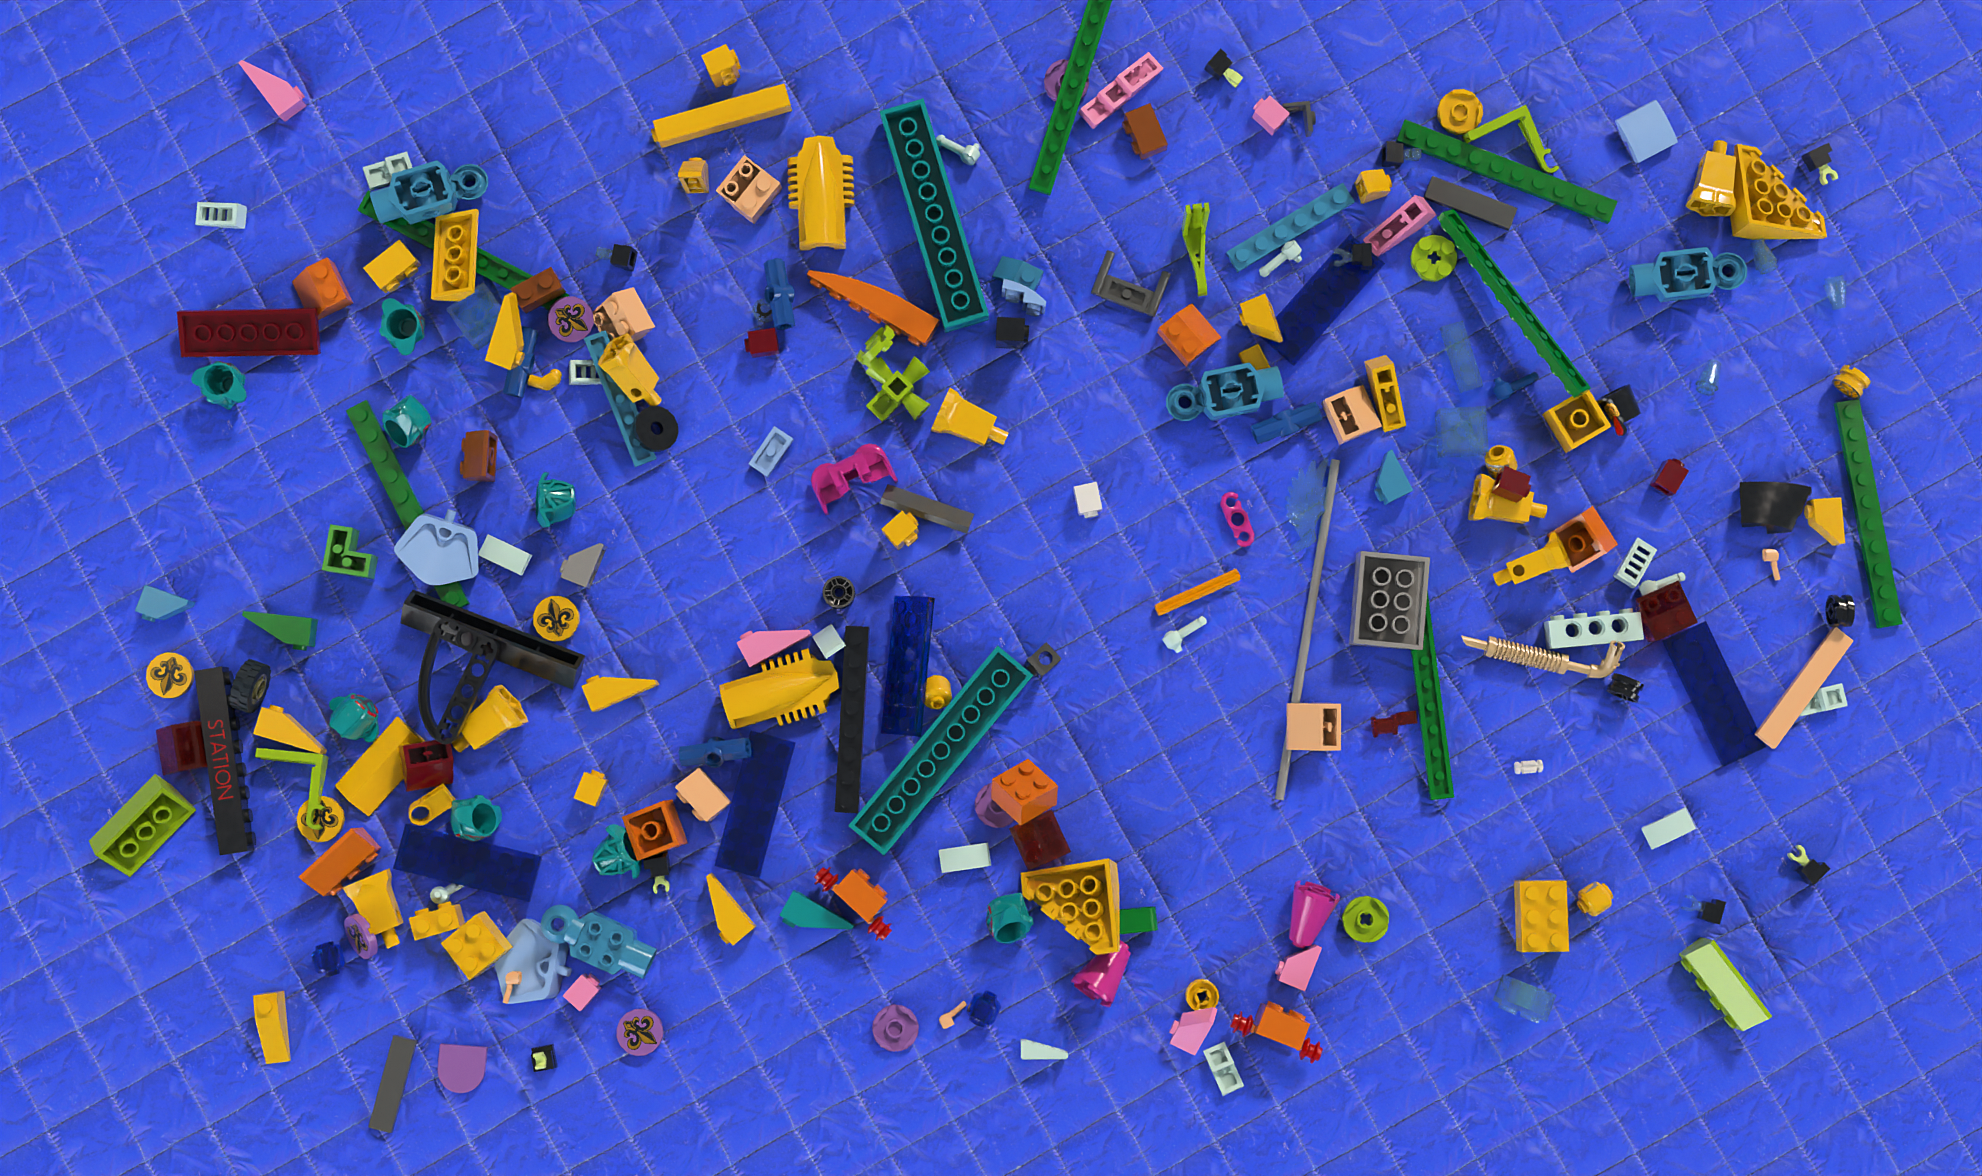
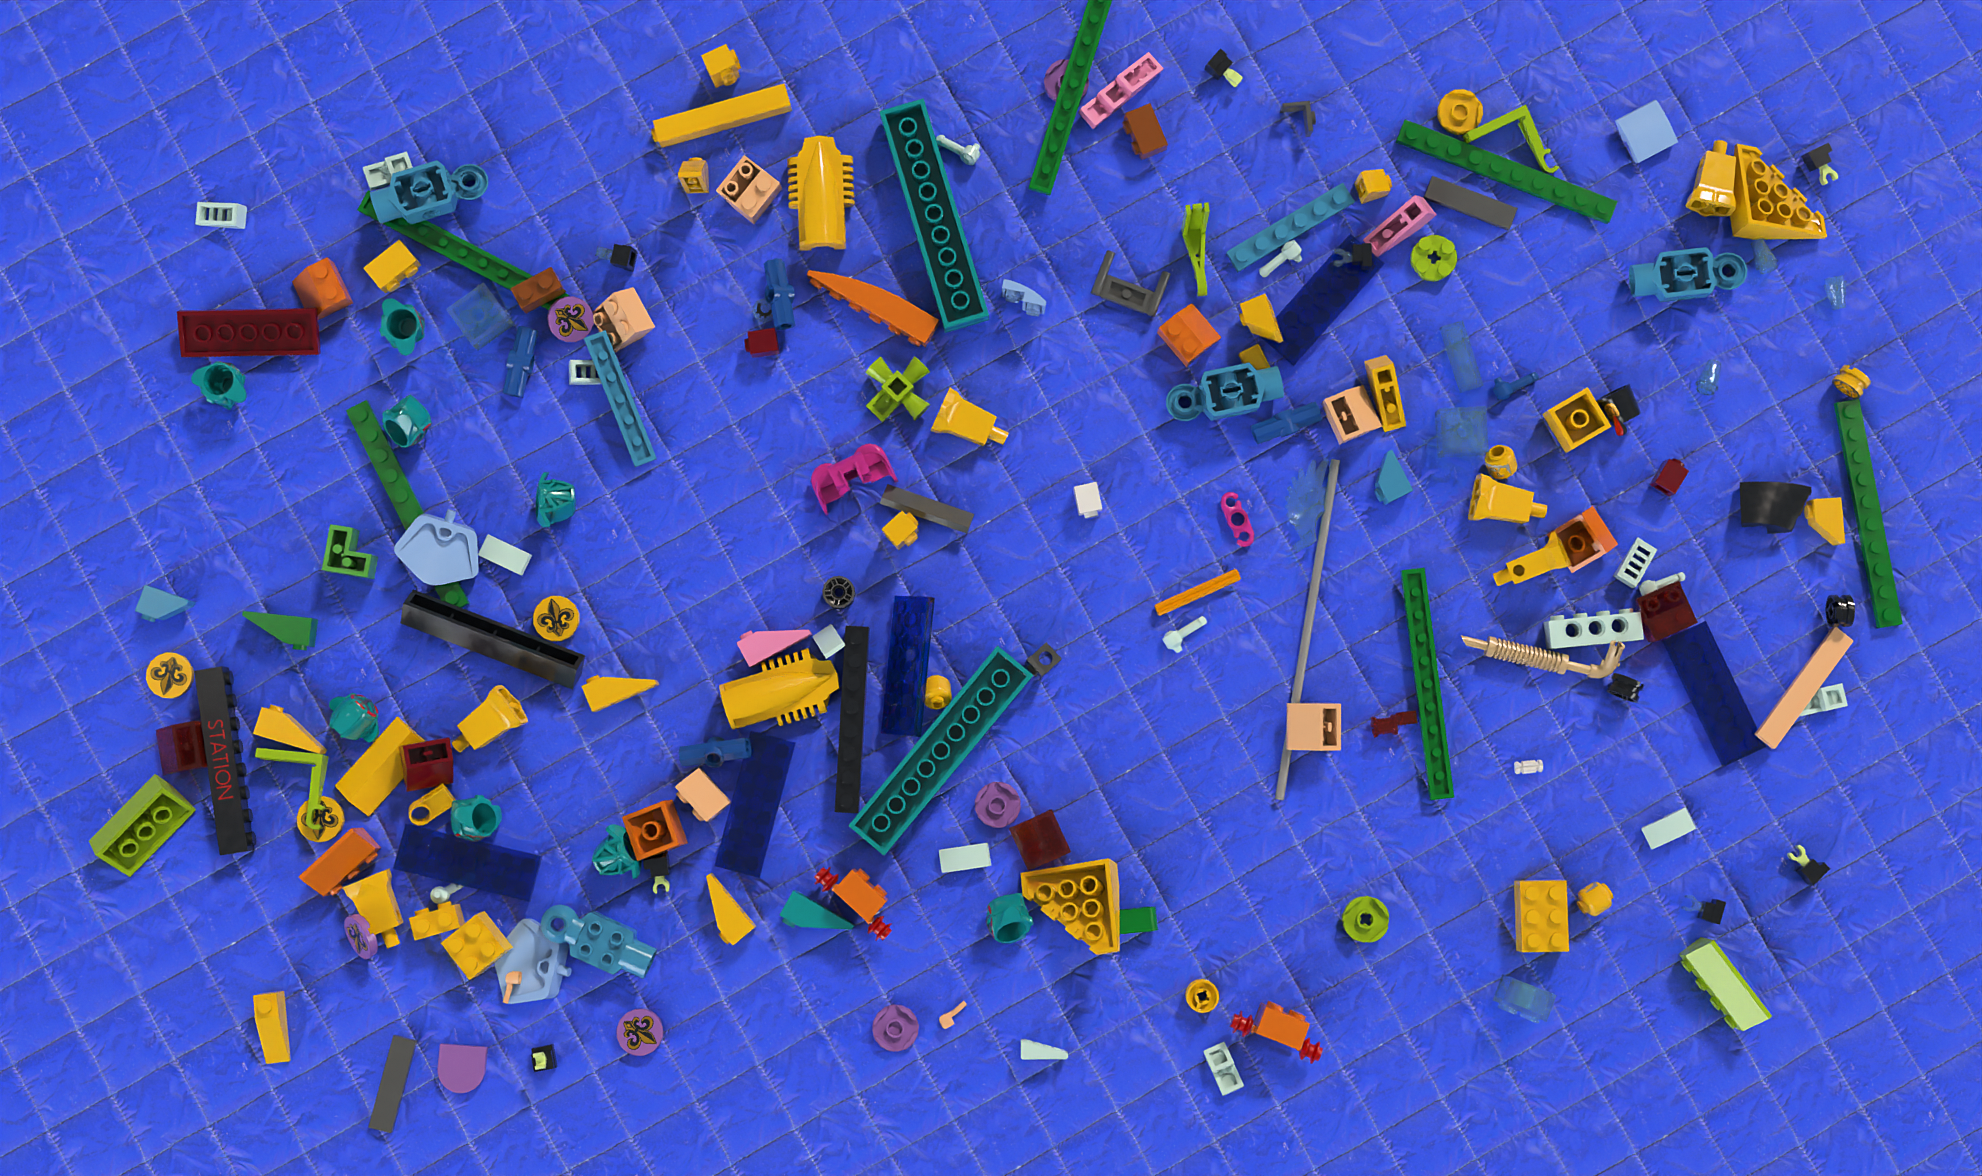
black wheel [229,659,271,713] -> none
bright pink slope [238,60,307,122] -> none
clear blue head [311,941,345,977] -> none
black beam [418,618,500,744] -> none
yellow slope [431,209,479,301] -> none
dark orange slope [460,430,498,482] -> none
yellow slope [485,292,525,370] -> none
yellow arm [528,369,562,391] -> none
light grey slope [560,543,607,589] -> none
bright pink brick [563,973,602,1011] -> none
yellow brick [574,769,609,807] -> none
yellow piece [598,333,662,406] -> none
black tile [633,406,678,452] -> none
light blue plate [749,426,794,477] -> none
lime plate [856,325,895,368] -> none
clear blue head [967,990,1001,1027] -> none
orange brick [991,759,1058,825] -> none
dark azure slope [992,256,1044,292] -> none
black brick [996,317,1029,349] -> none
dark pink cone [1071,940,1131,1007] -> none
bright pink slope [1169,1007,1217,1055] -> none
bright pink brick [1252,95,1290,135] -> none
bright pink slope [1275,944,1322,991] -> none
dark pink cone [1289,881,1340,949] -> none
light grey slope [1349,551,1430,650] -> none
black piece [1382,141,1421,167] -> none
green plate [1437,209,1591,398] -> none
dark red brick [1491,466,1531,503] -> none
light nougat hand [1762,549,1780,580] -> none

